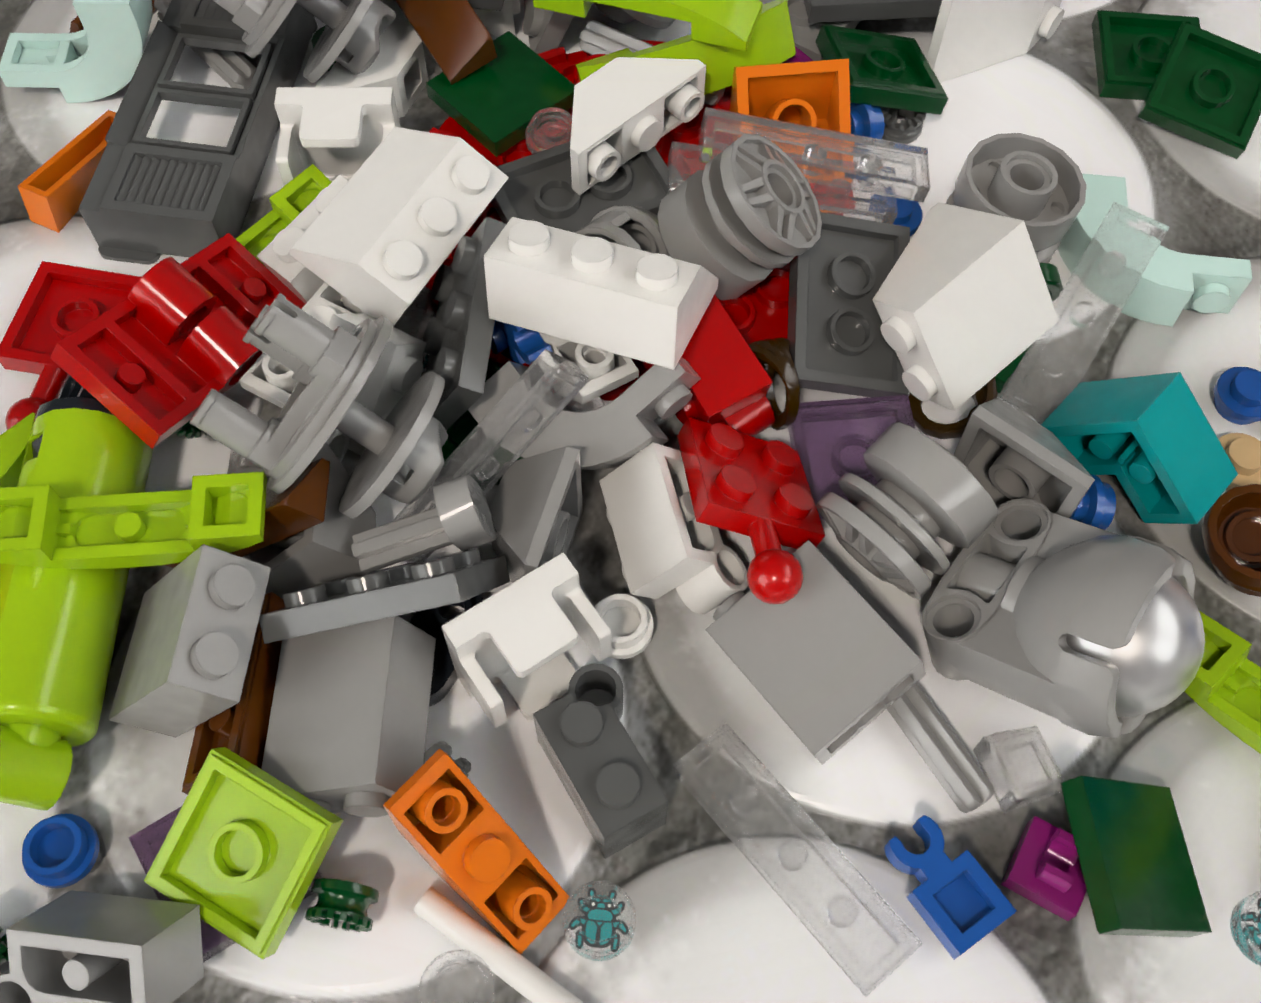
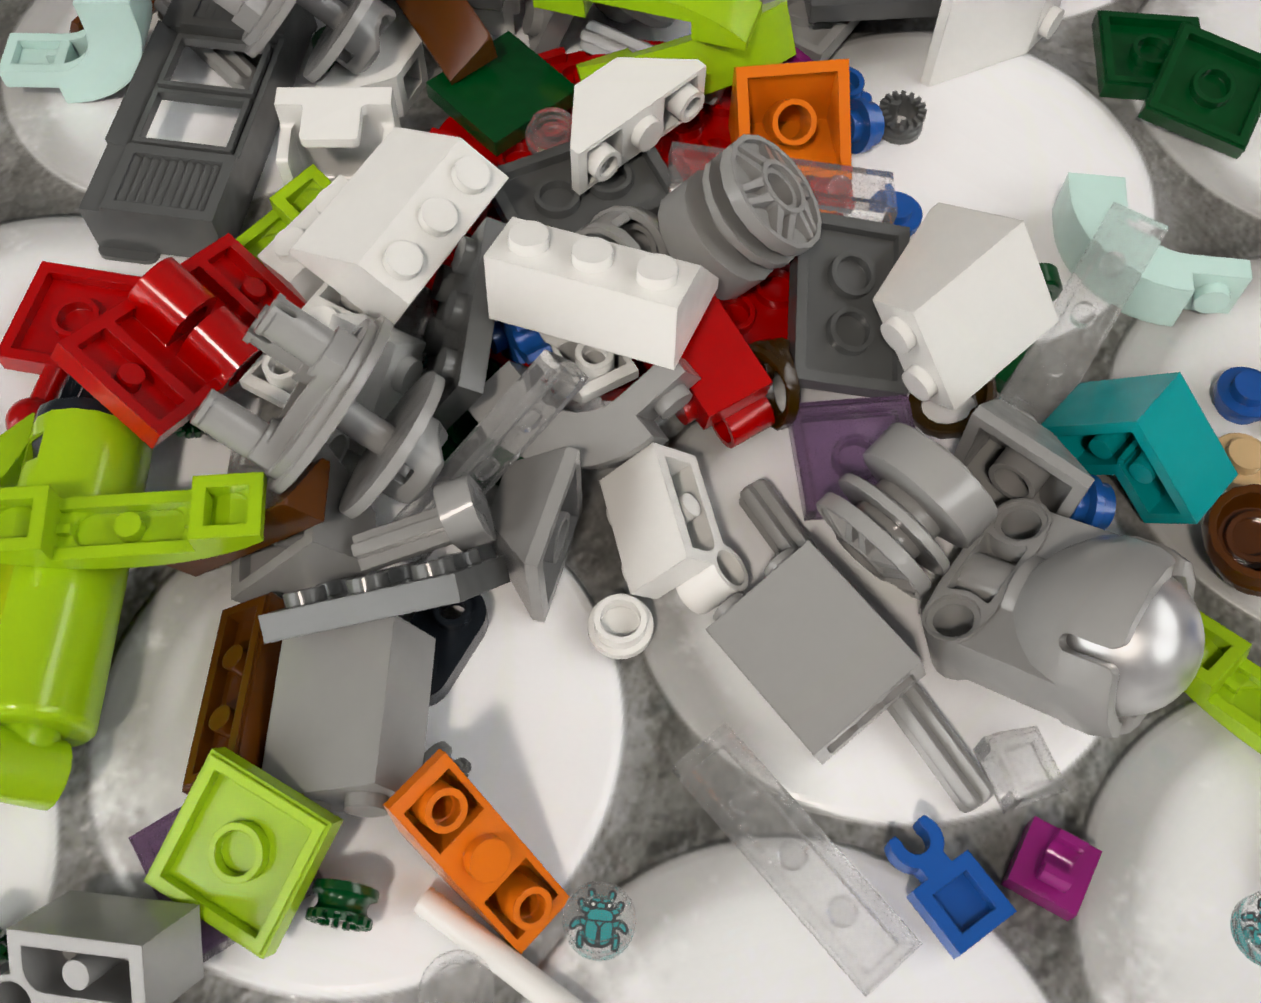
orange piece [18,110,116,233] -> none
blue plate [22,814,100,889] -> none
light grey brick [108,544,271,738] -> none
white panel [441,552,612,728] -> none
dark grey hinge [533,663,669,859] -> none
red plate [677,417,826,605] -> none
clear tile [699,107,930,202] -> none
dark green tile [815,25,949,115] -> none
light grey wheel [946,133,1086,263] -> none
dark green tile [1061,775,1212,937] -> none

